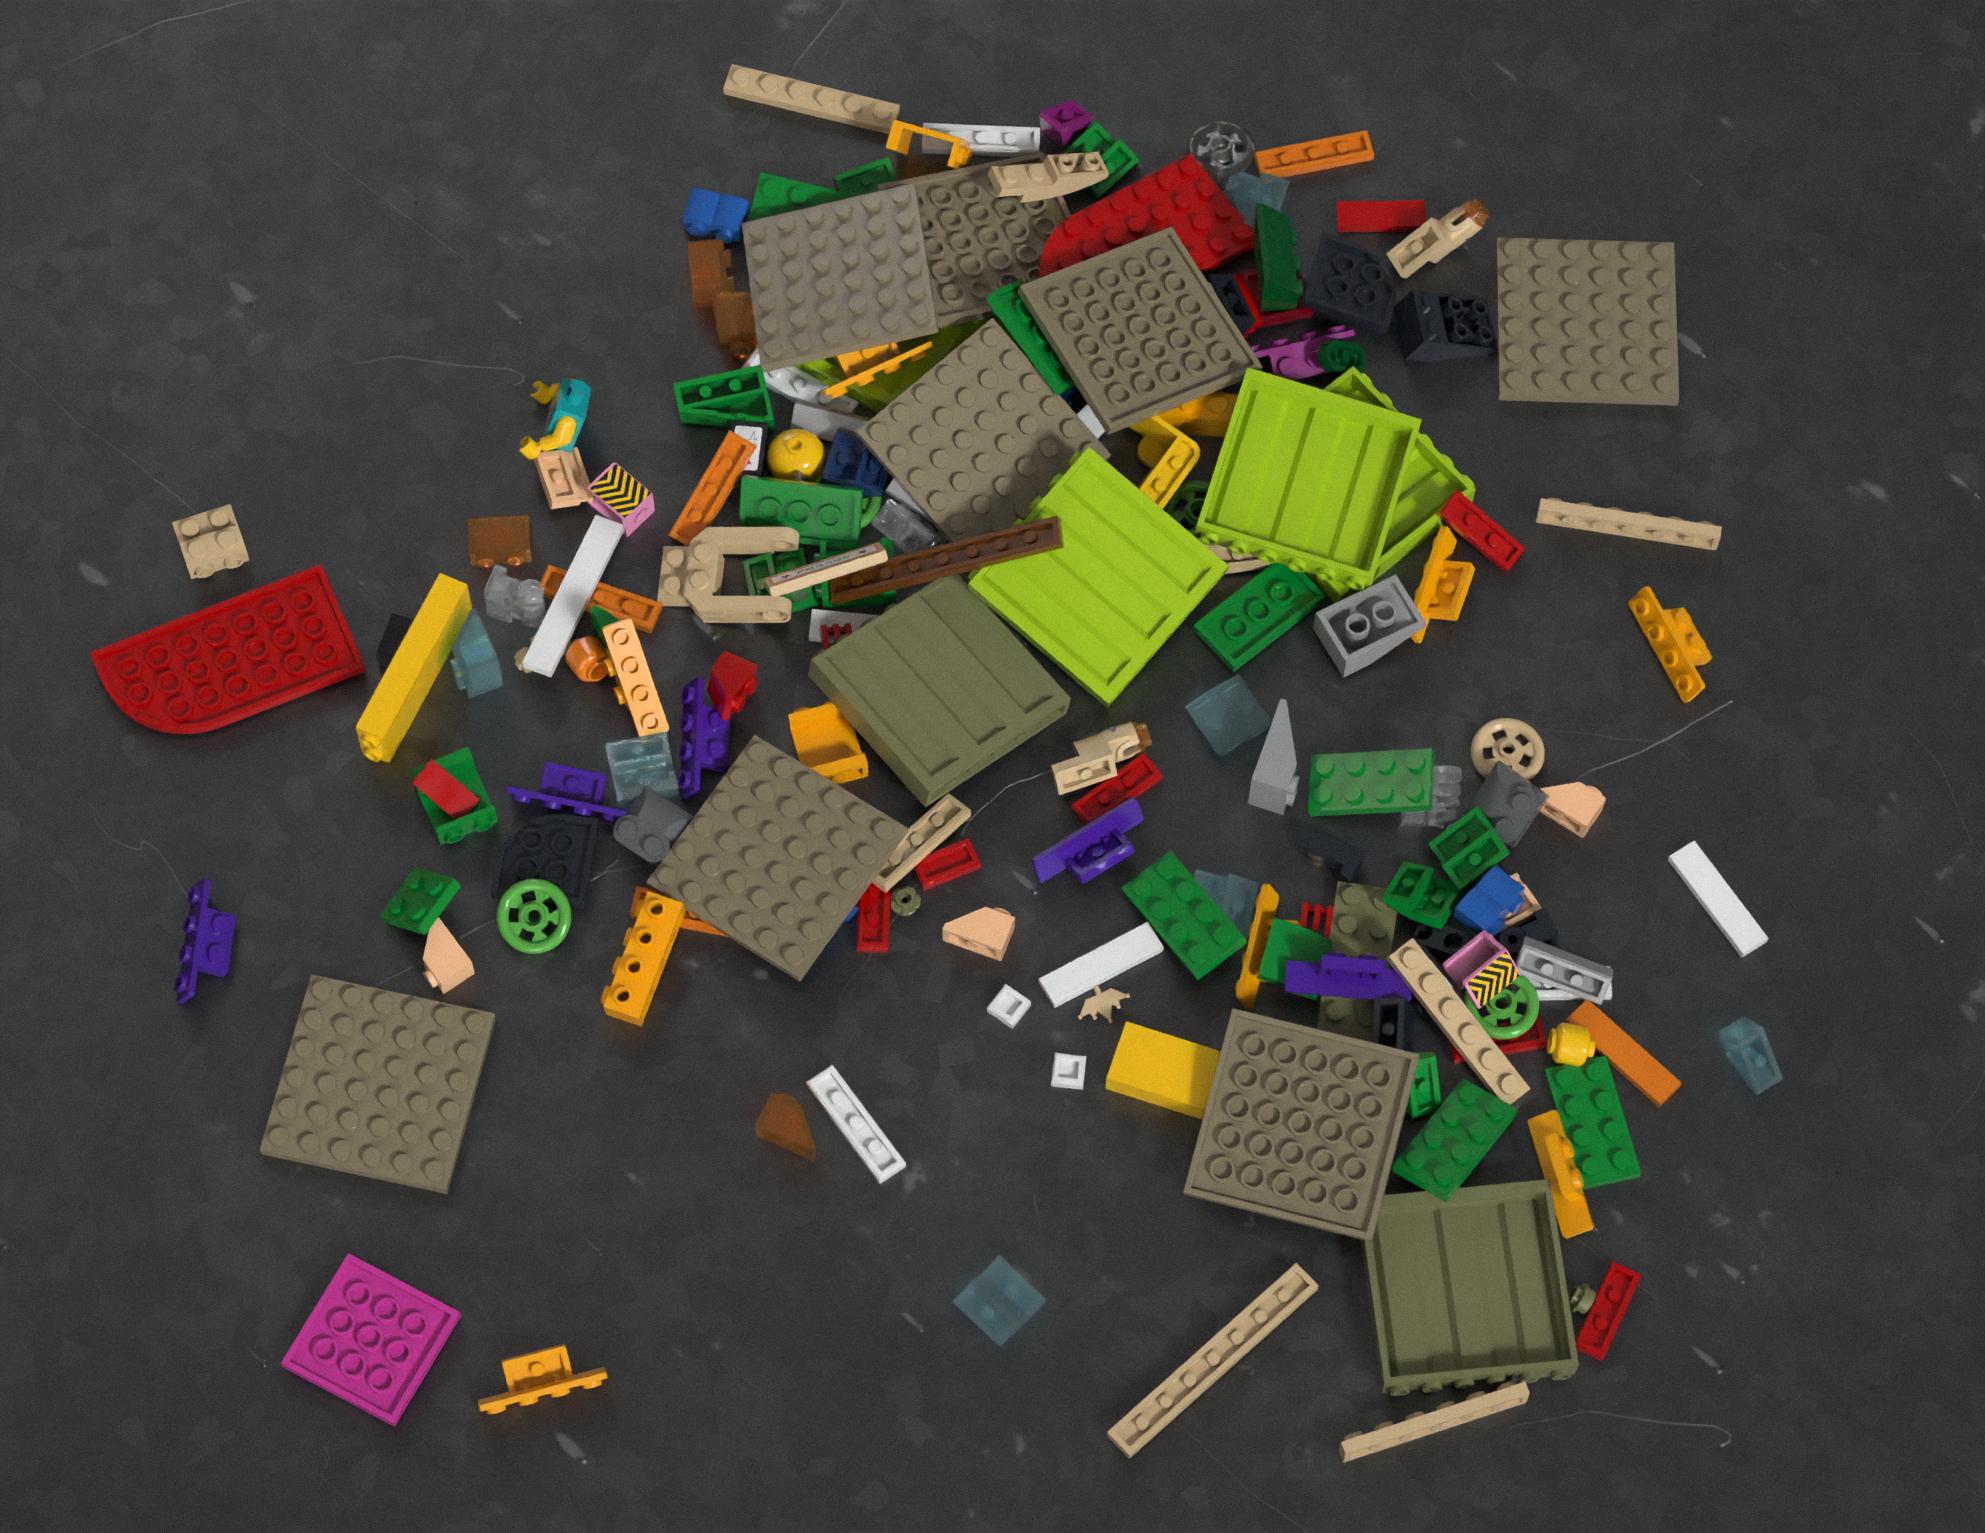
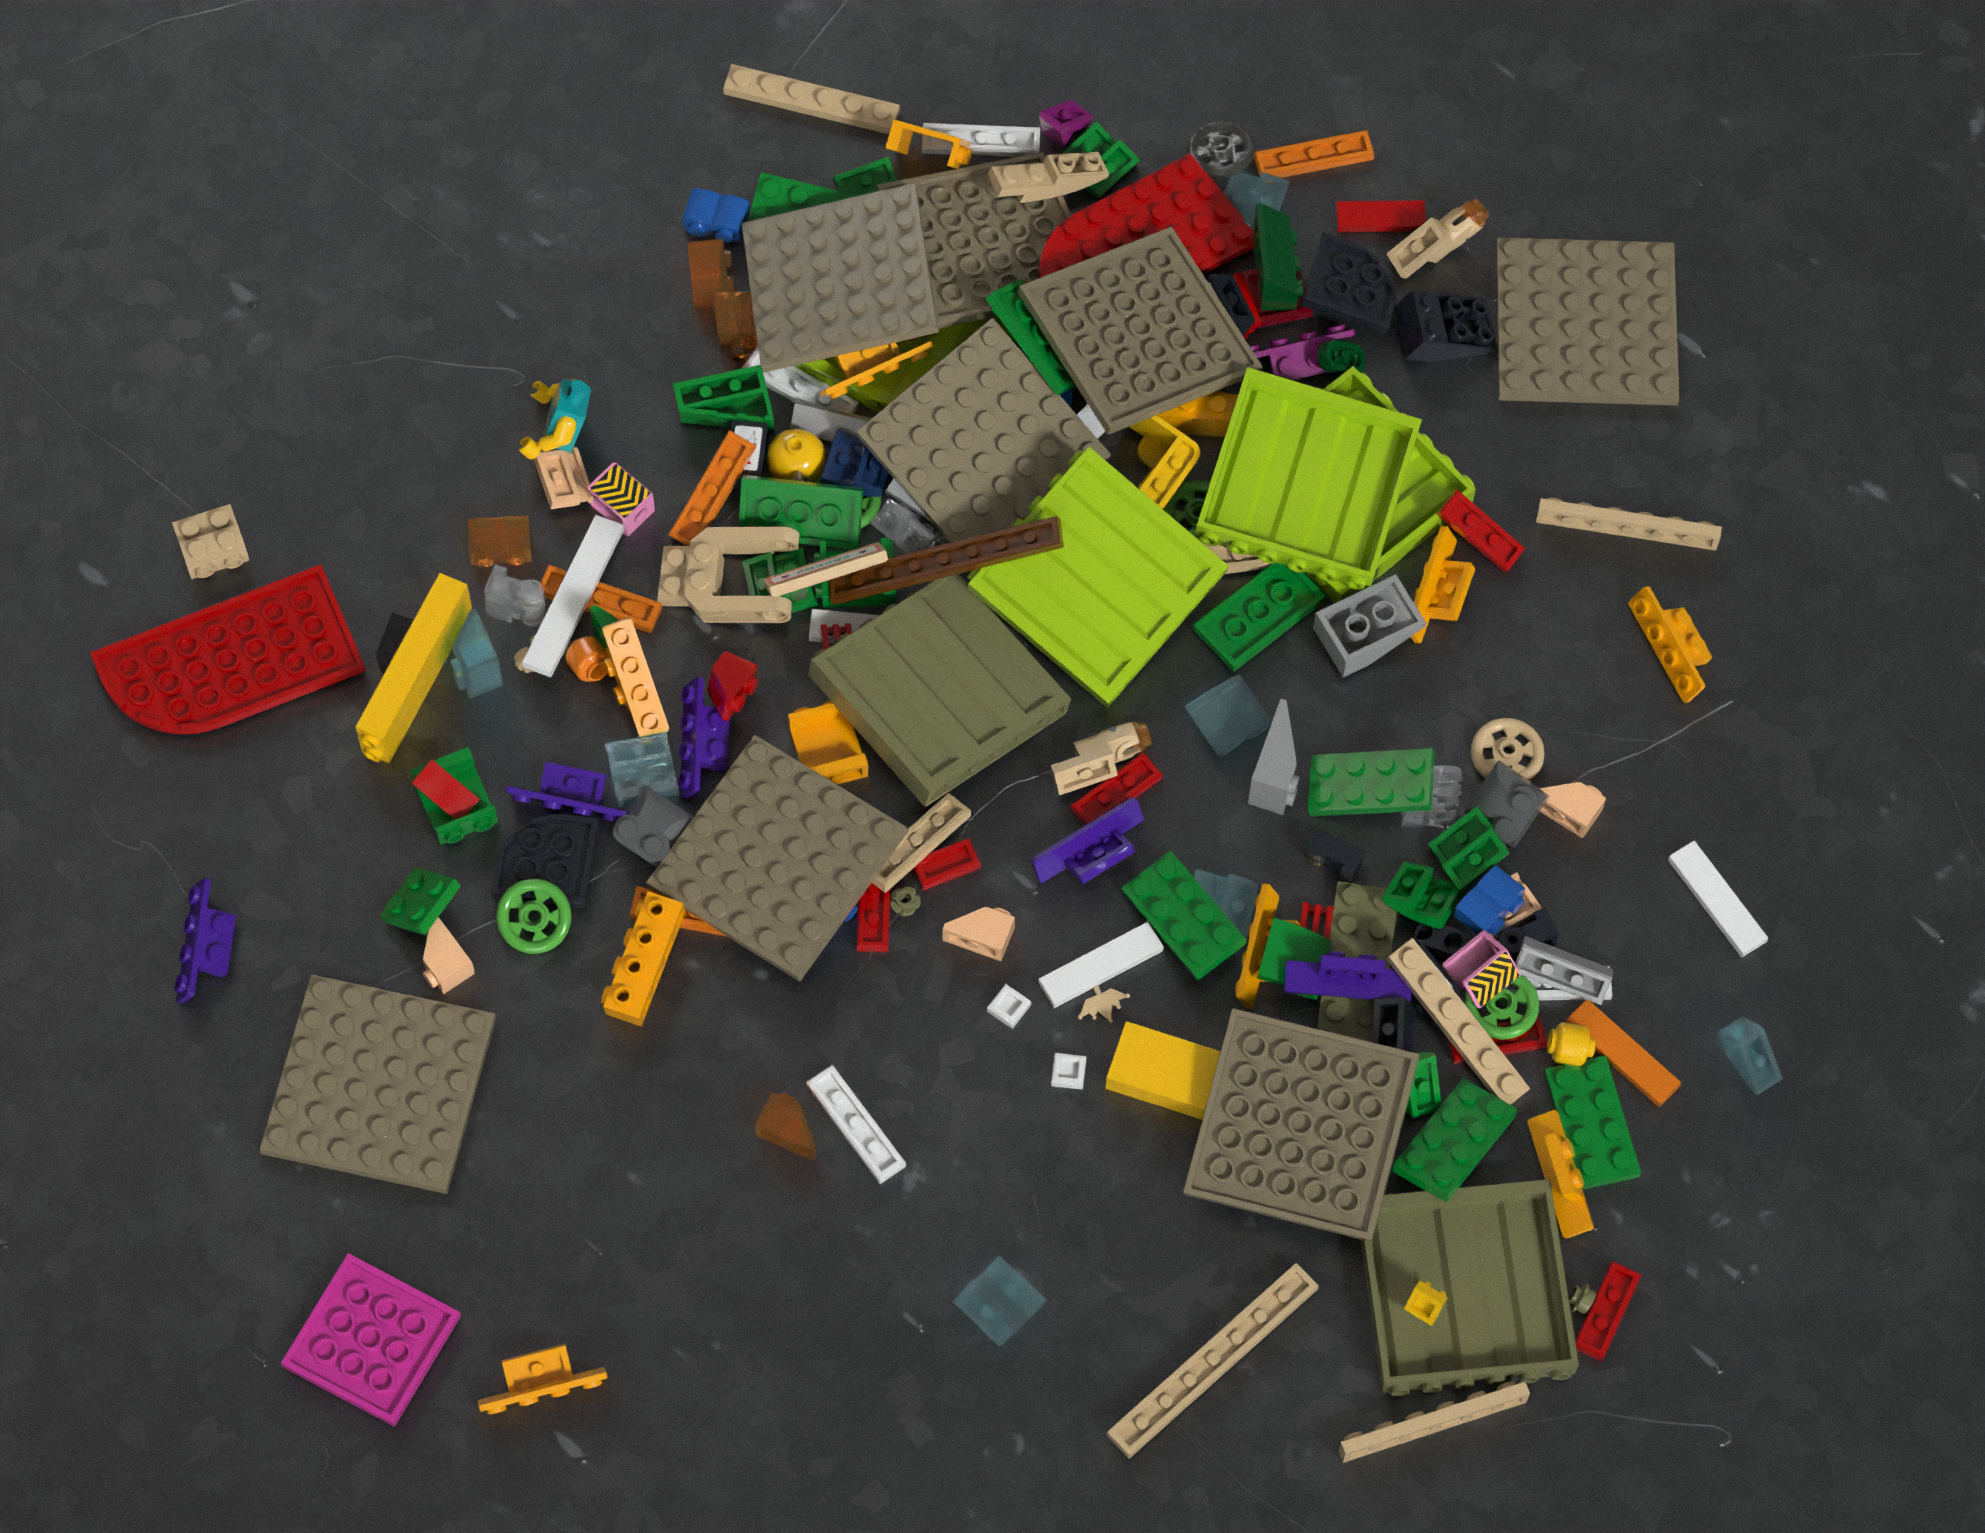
none -> yellow tile [1404,1281,1448,1326]

